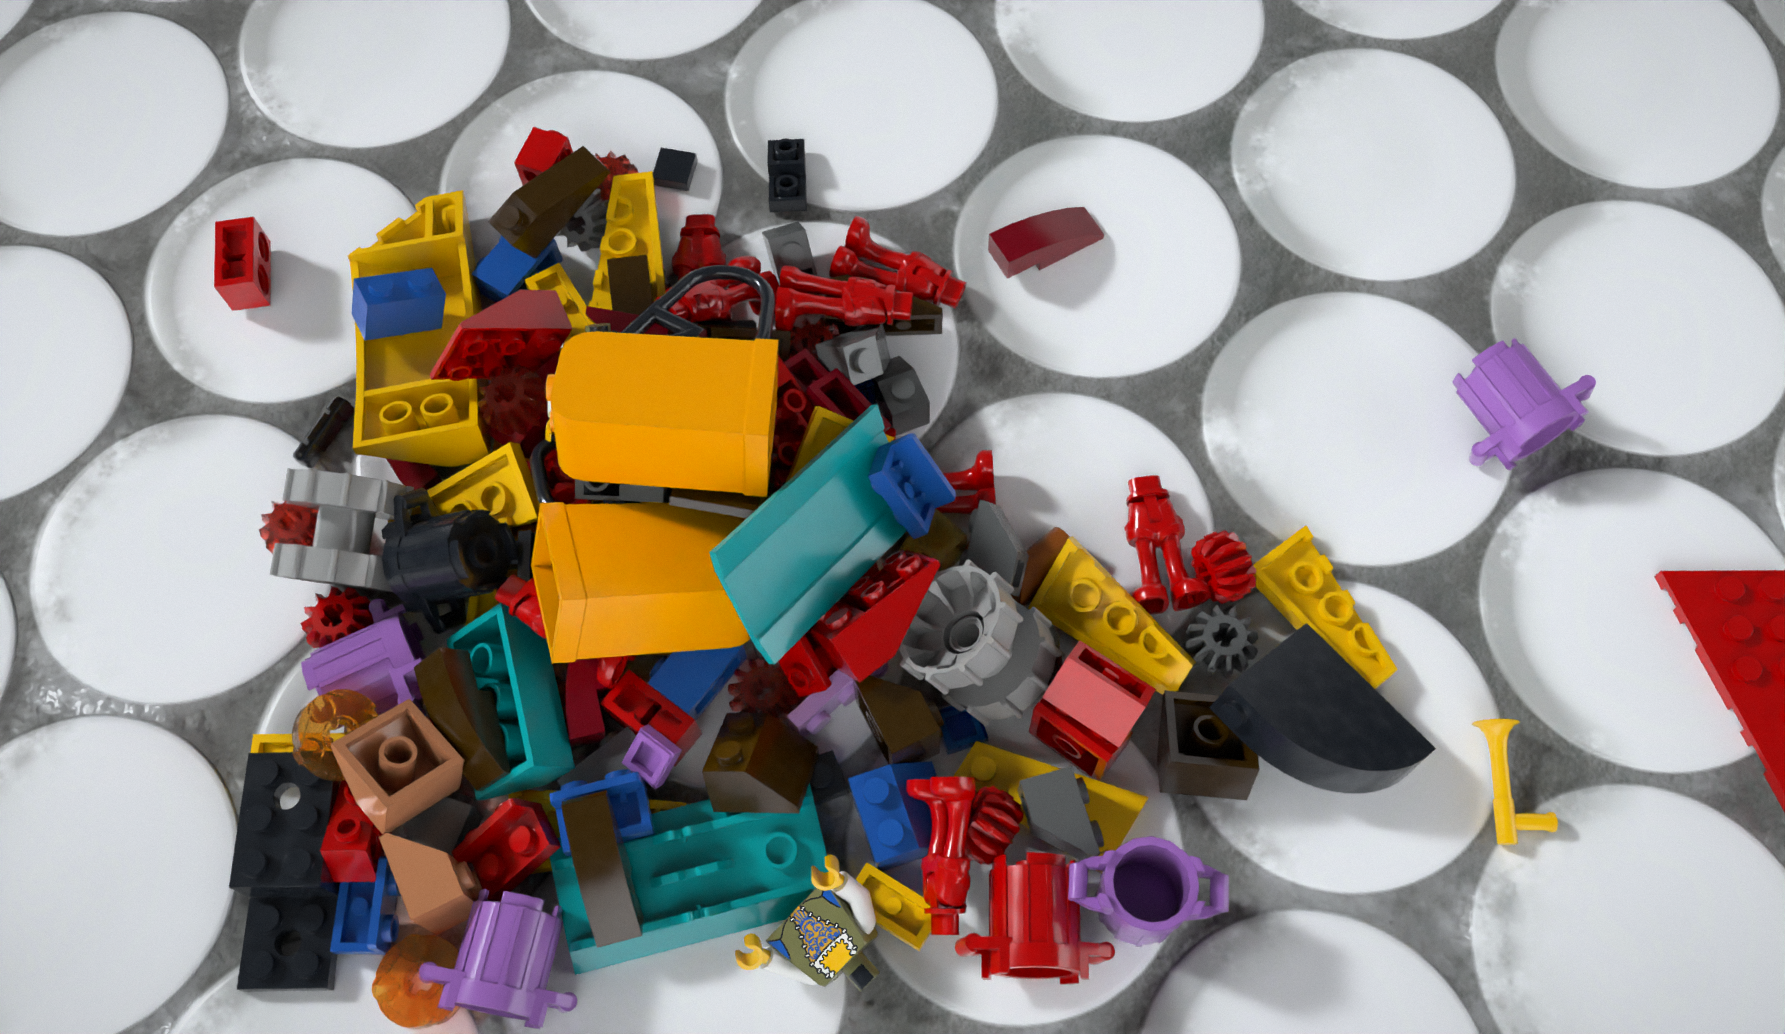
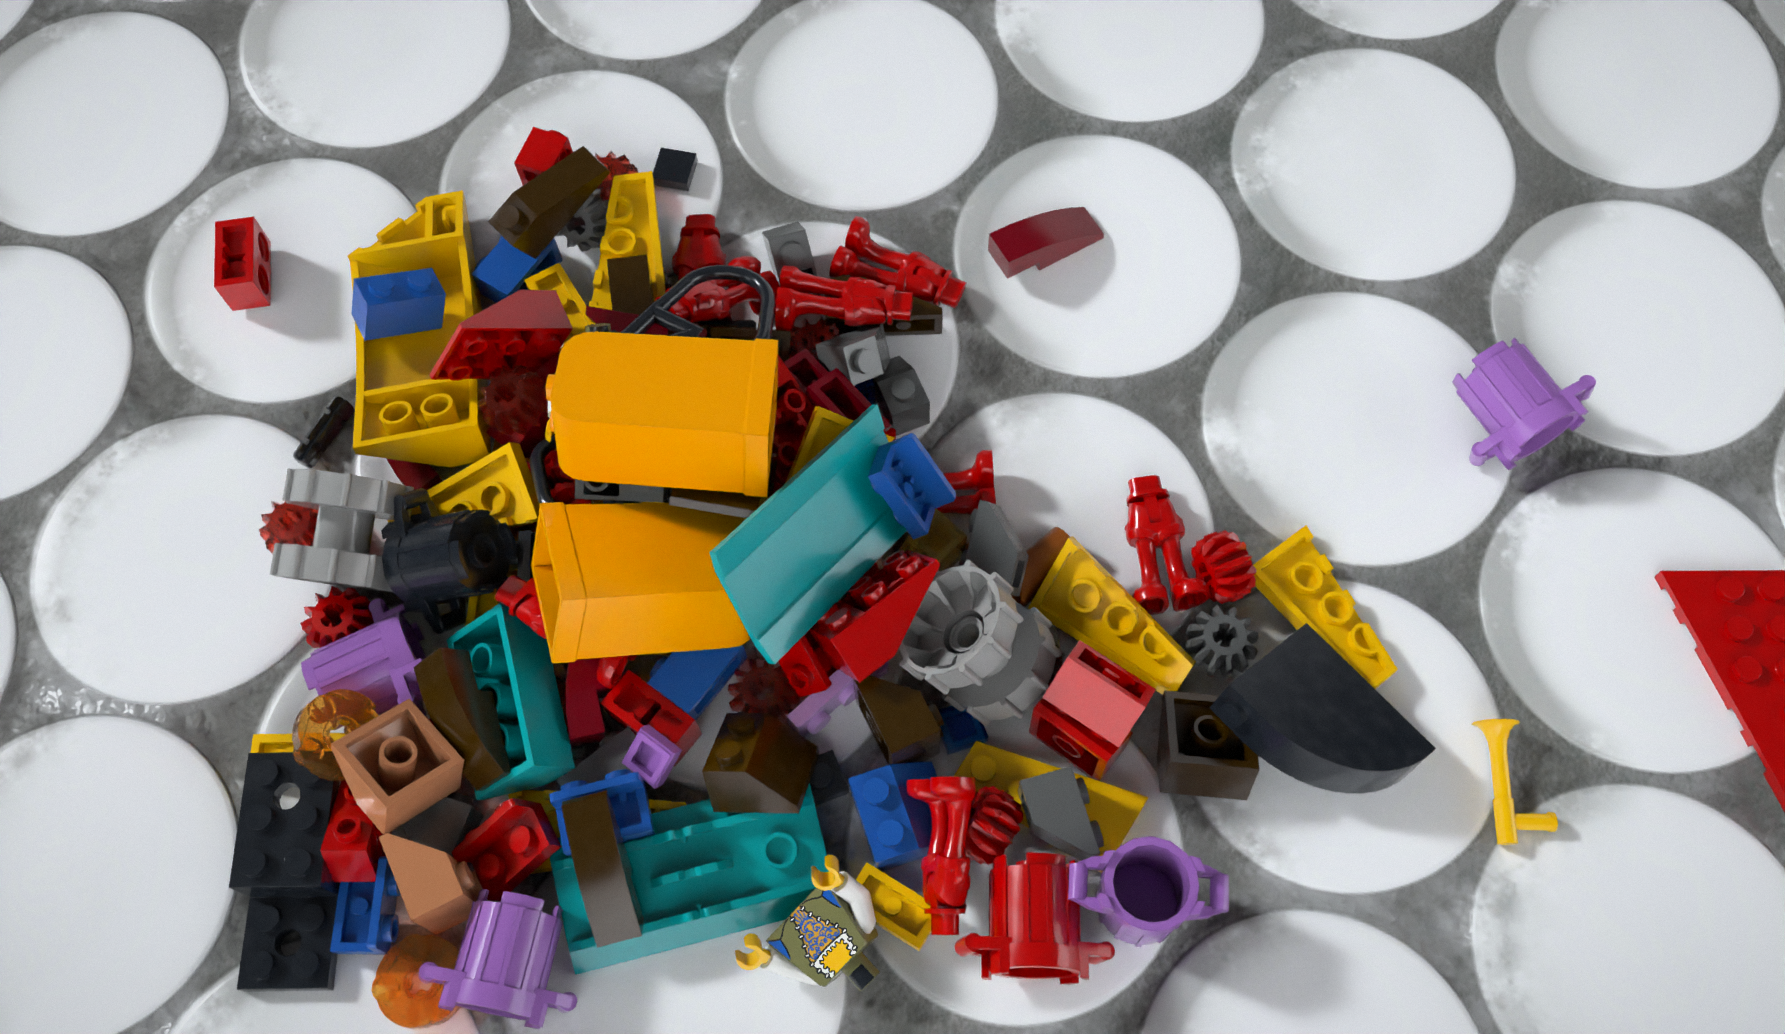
black slope [767,138,807,213] -> none

